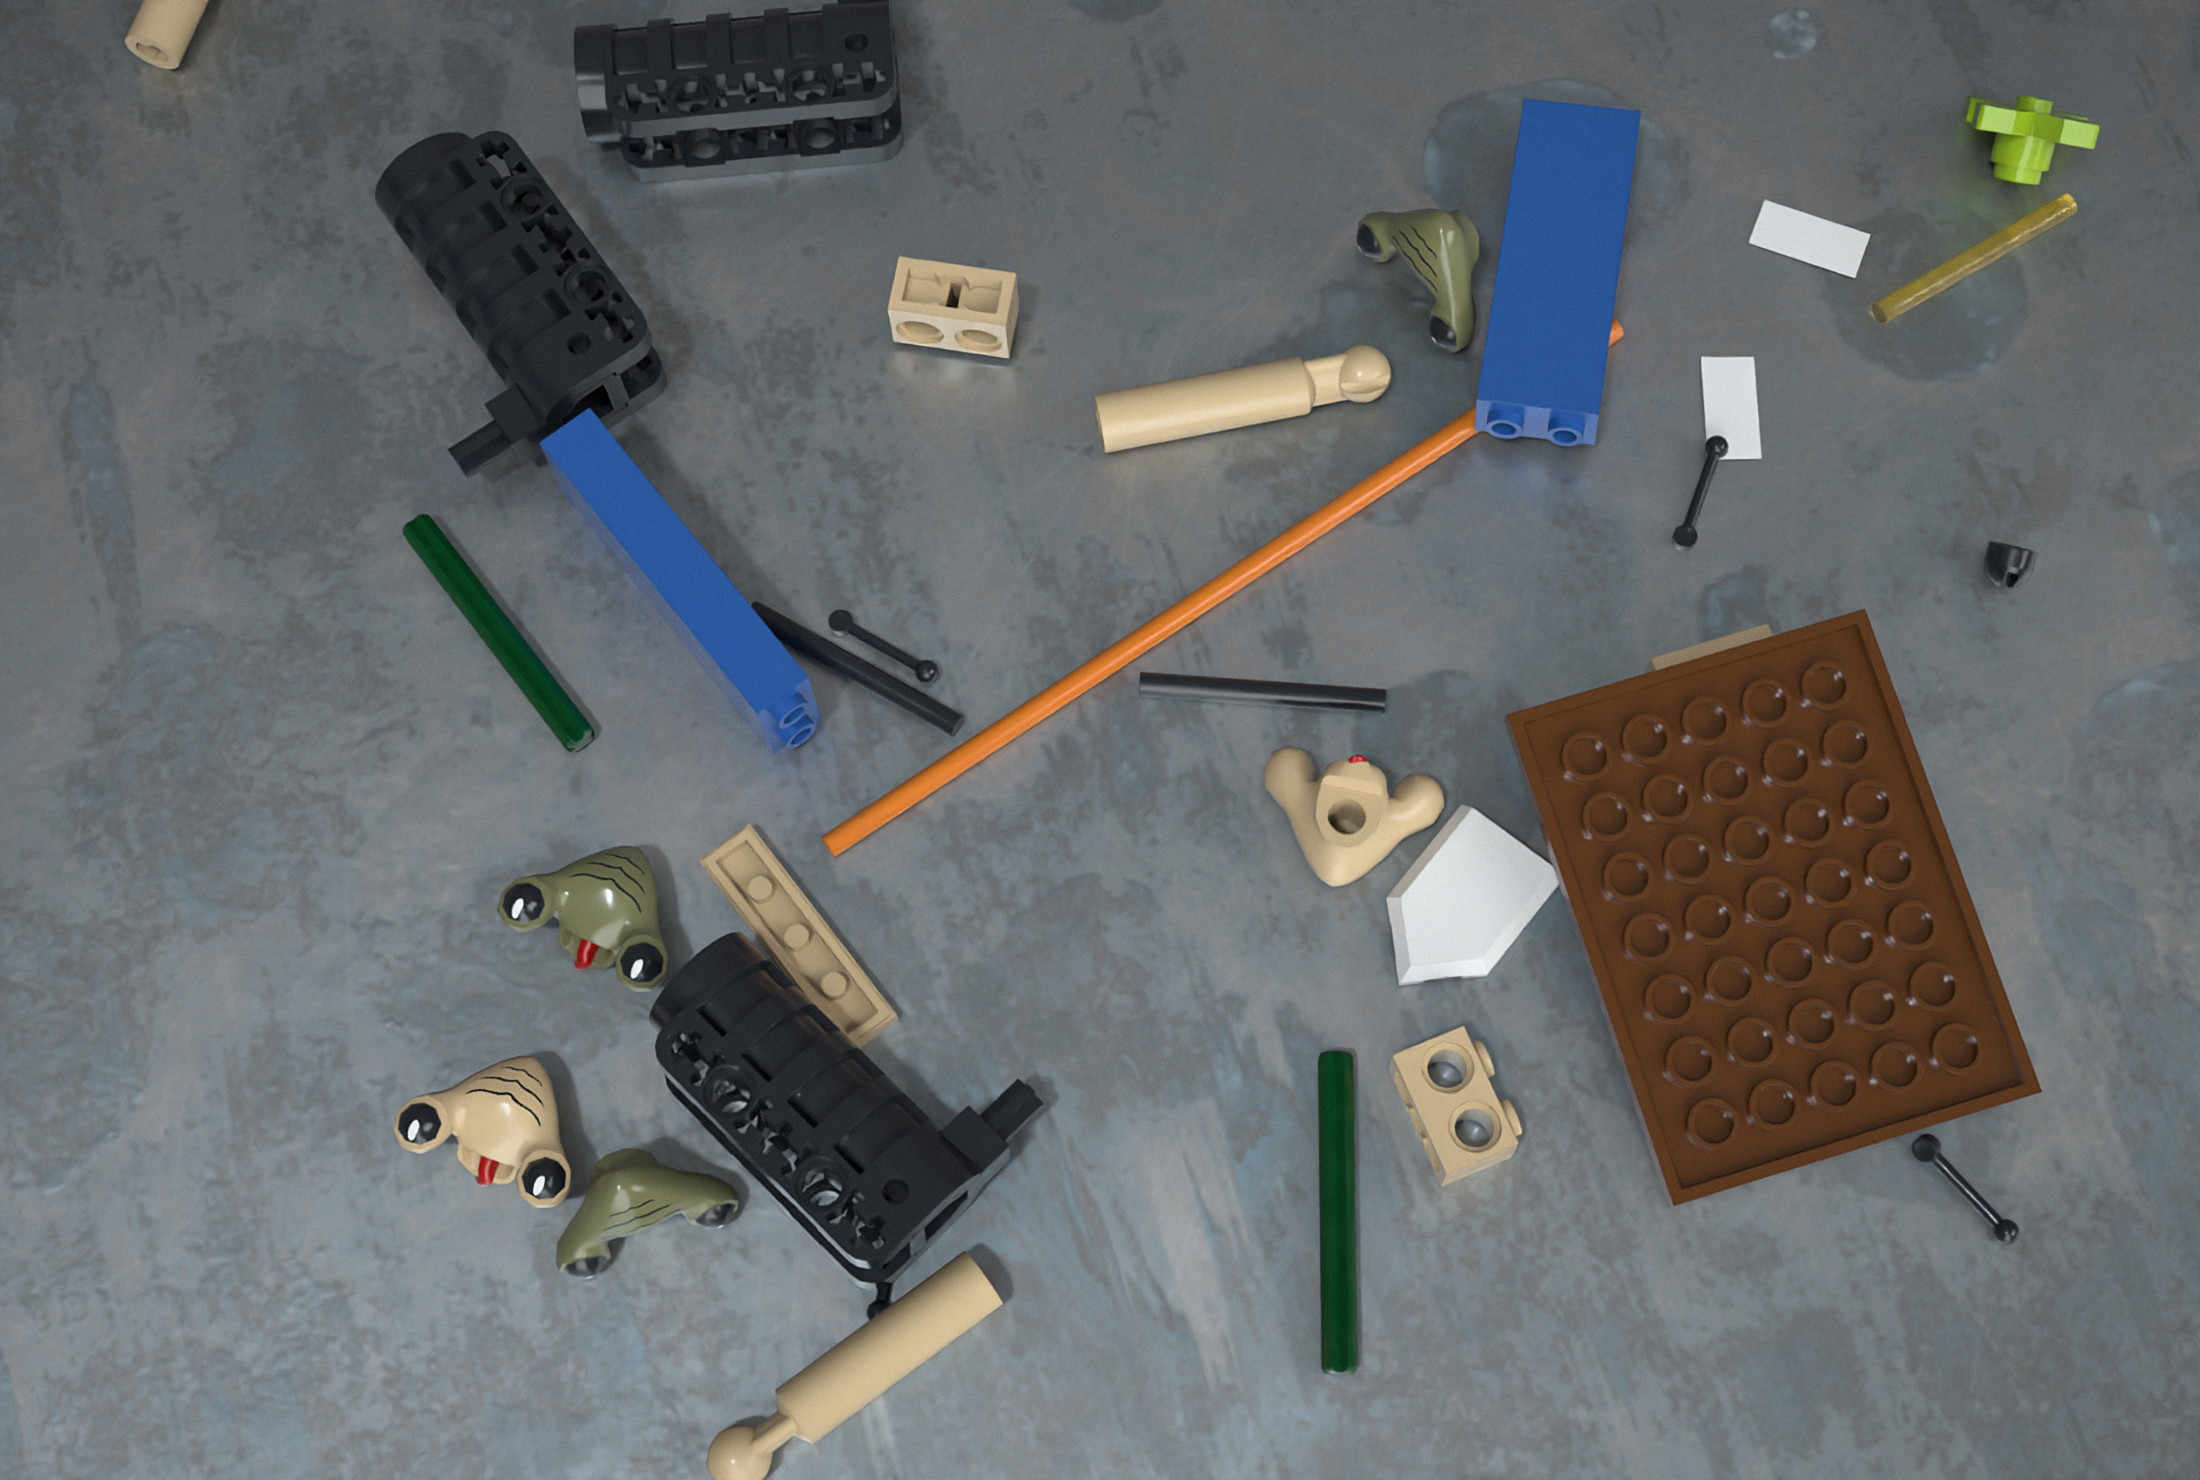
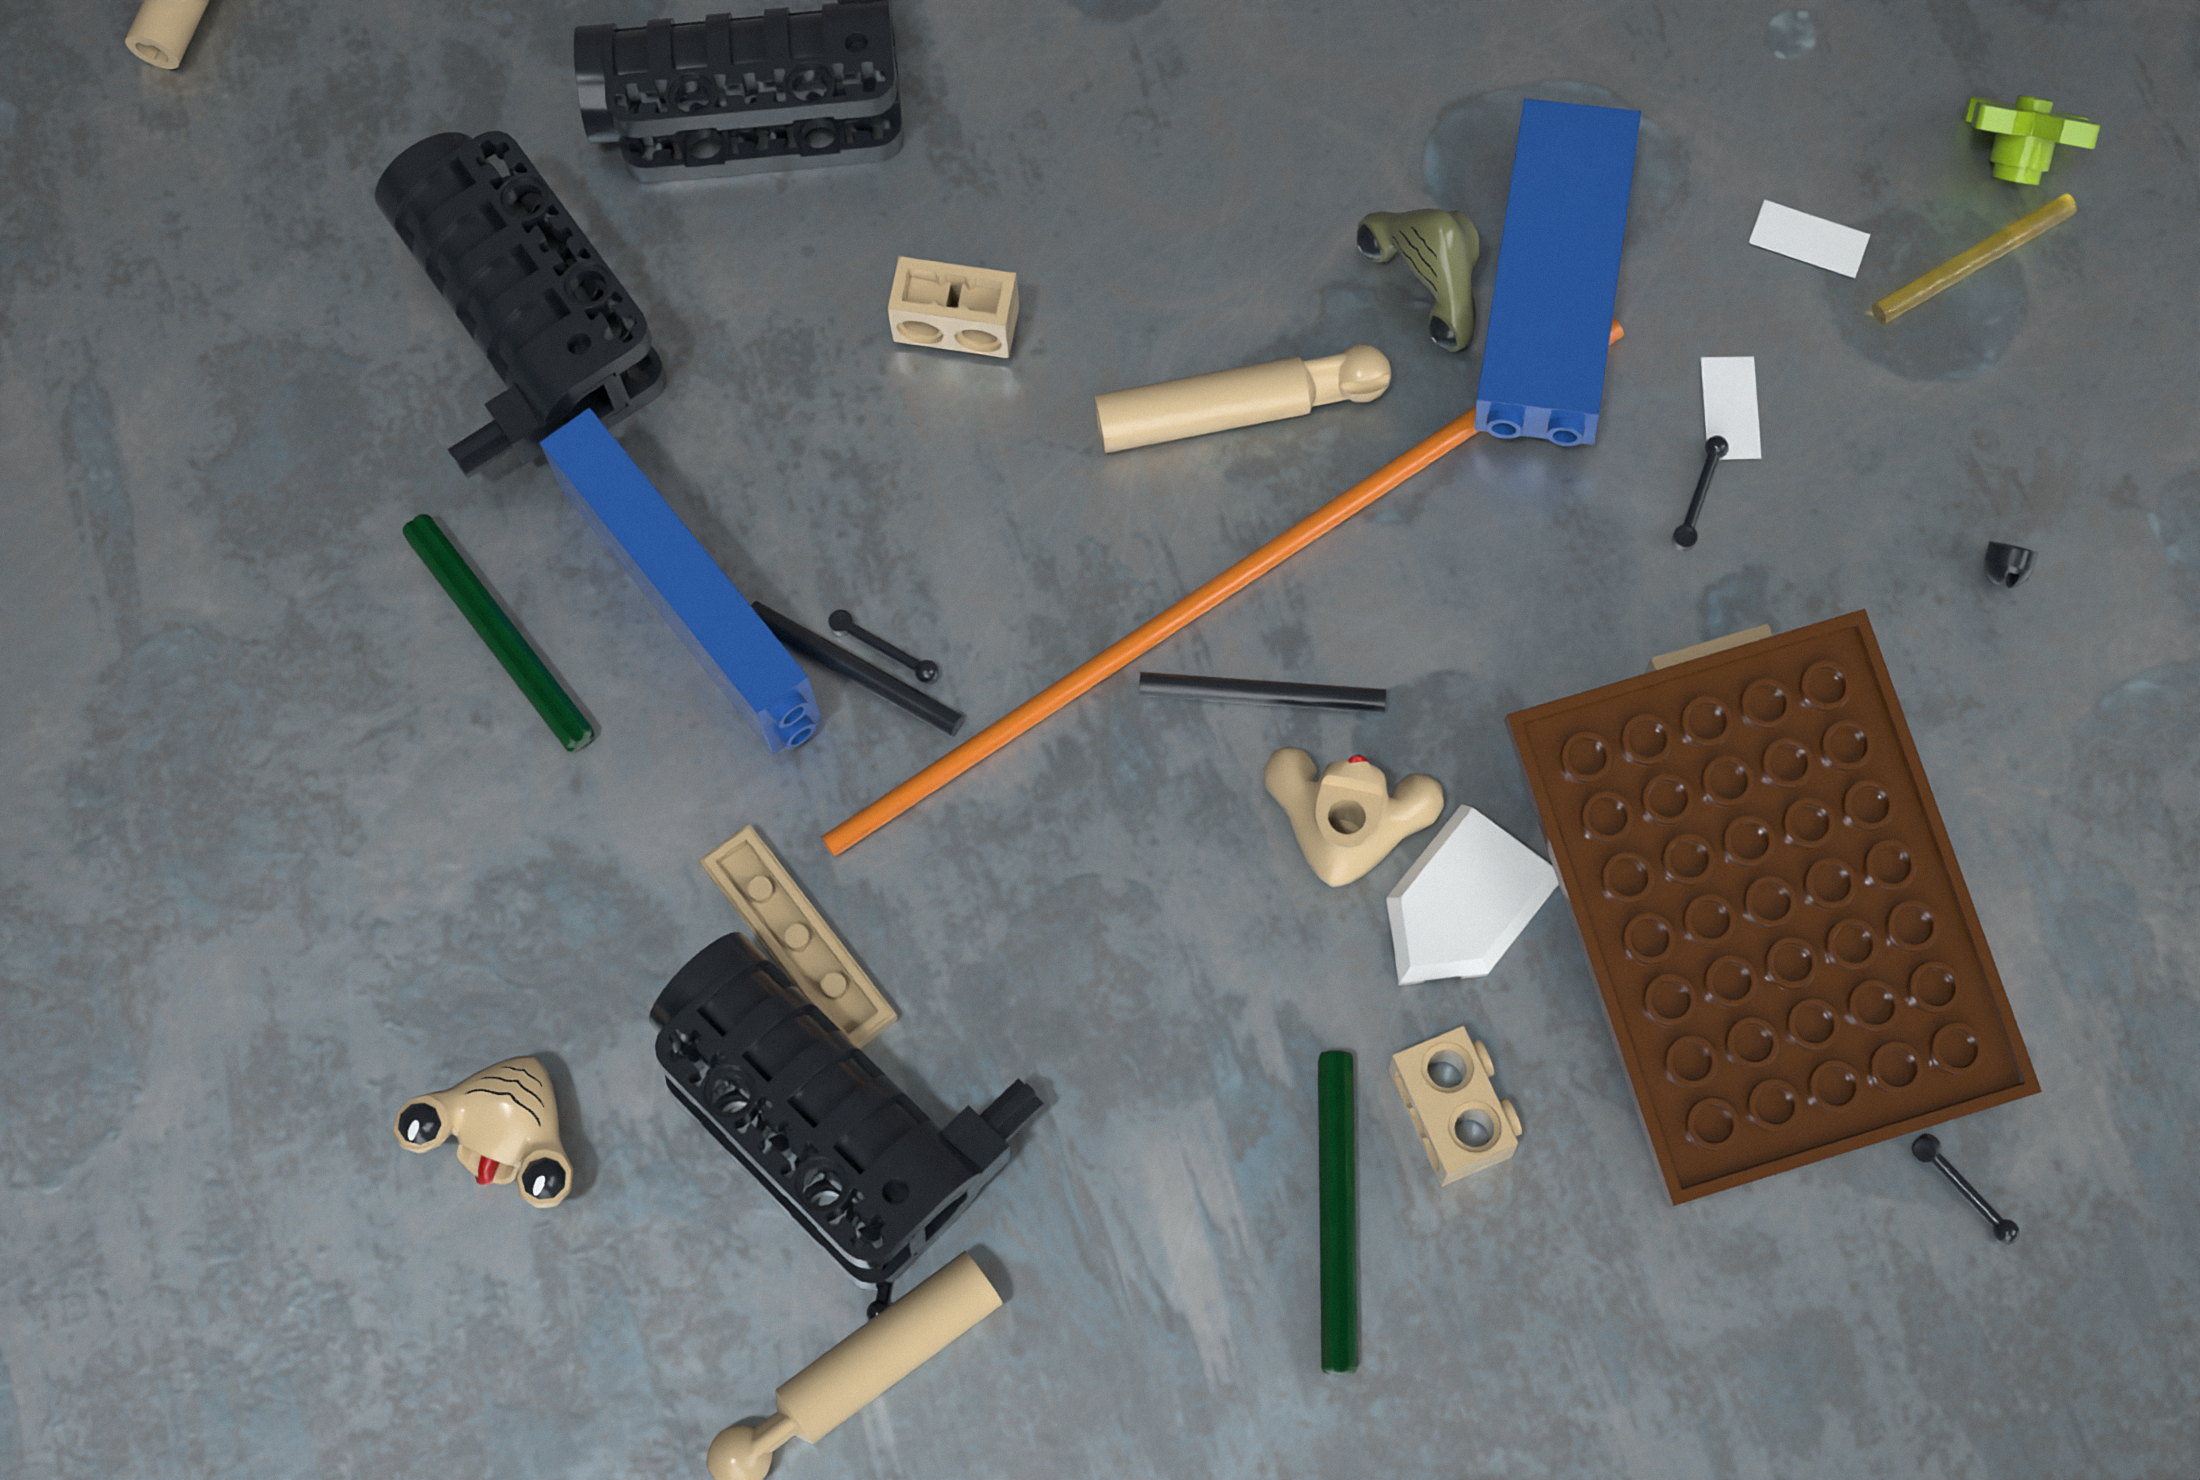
olive head [497,846,671,992] -> none
olive head [556,1148,739,1279] -> none

